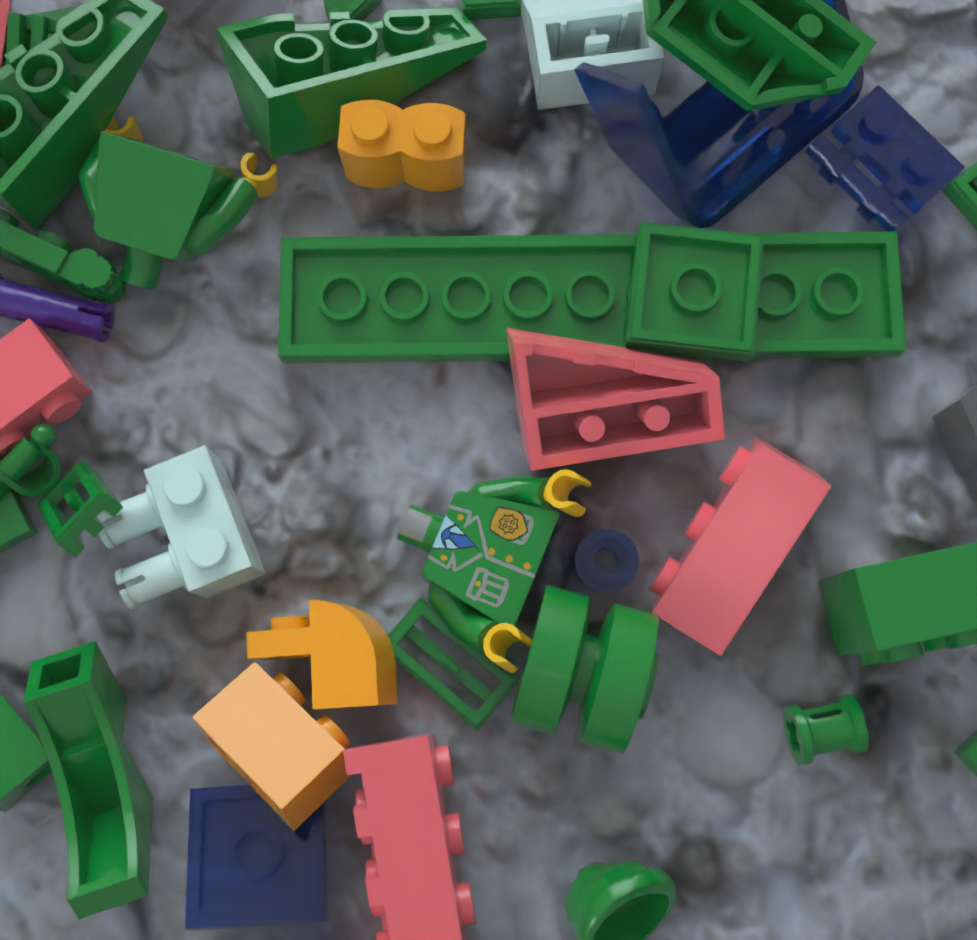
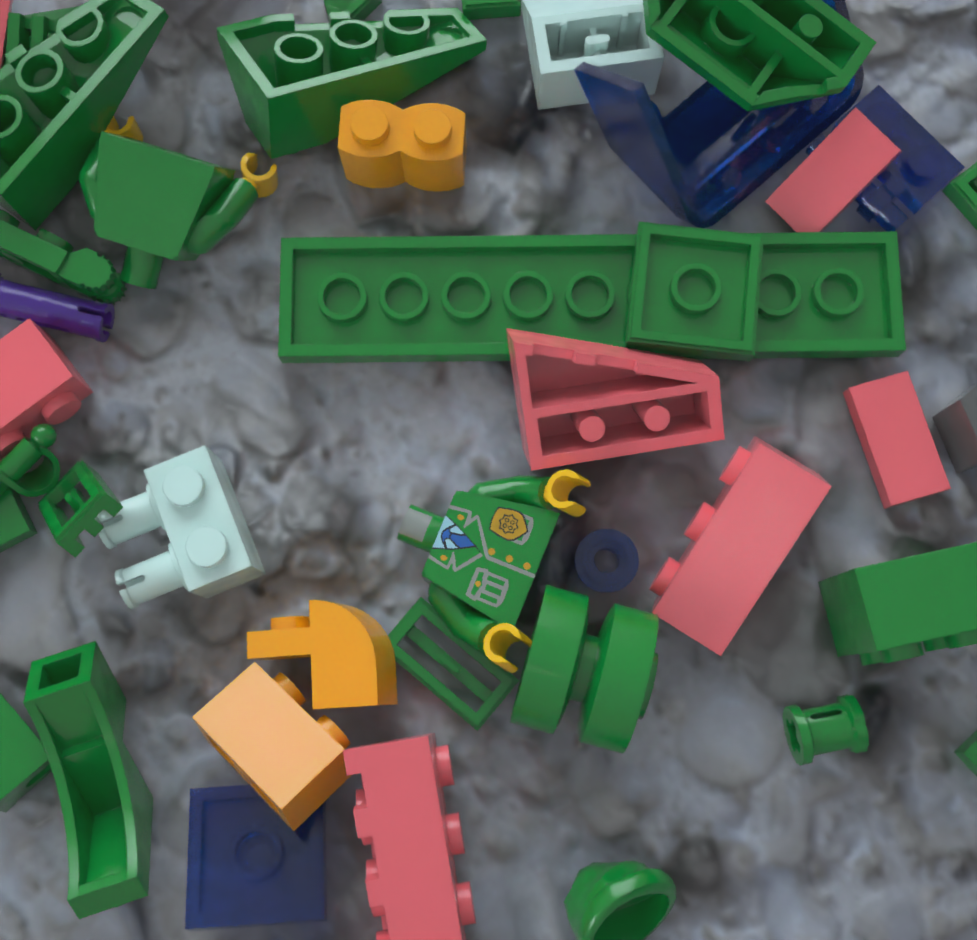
none -> coral tile [765,107,903,232]
none -> coral tile [843,371,951,509]

